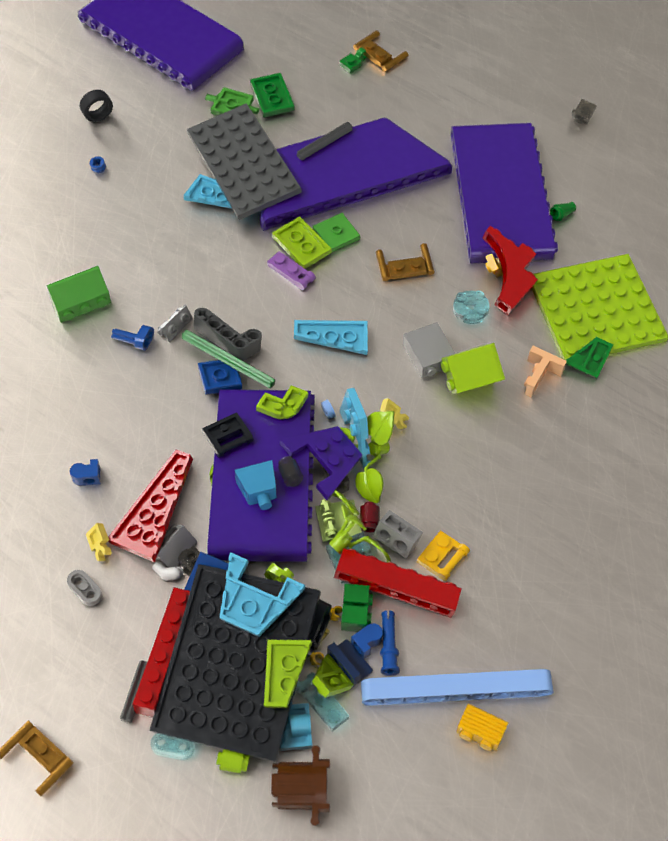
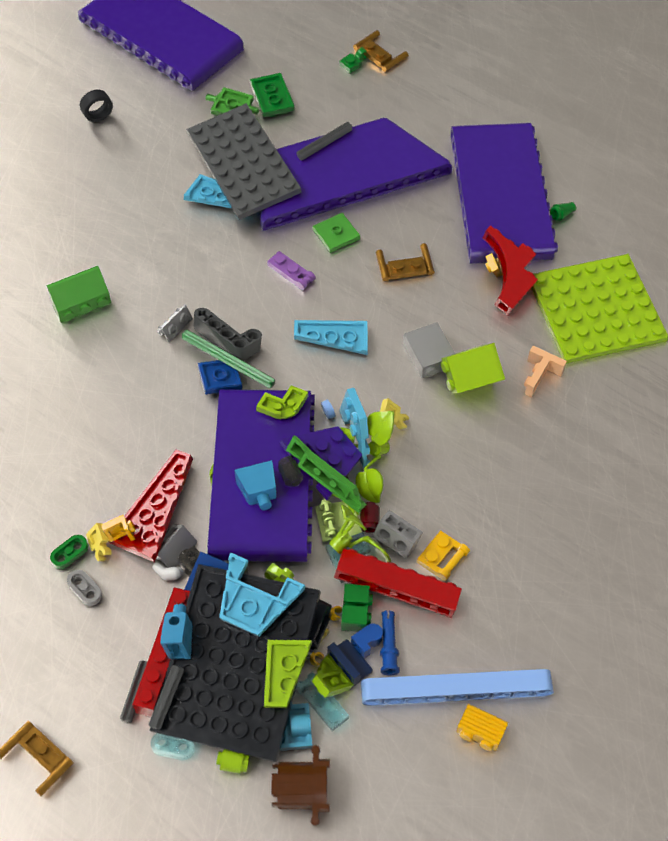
blue leg [69,459,100,486] -> none
blue bush [89,156,106,173] -> none
blue piece [111,325,154,350] -> none
black plate [202,412,254,458] -> none
lime plate [272,216,332,269] -> none
clear light blue plate [453,291,490,324] -> none
green wing [566,337,613,379] -> none
clear smoke bracket [571,99,597,124] -> none
none -> green plate [50,535,88,569]
none -> yellow bracket [101,515,136,542]
none -> dark grey axle [149,665,184,730]
none -> dark azure torso [160,604,192,659]
none -> bright green wedge [286,435,366,513]

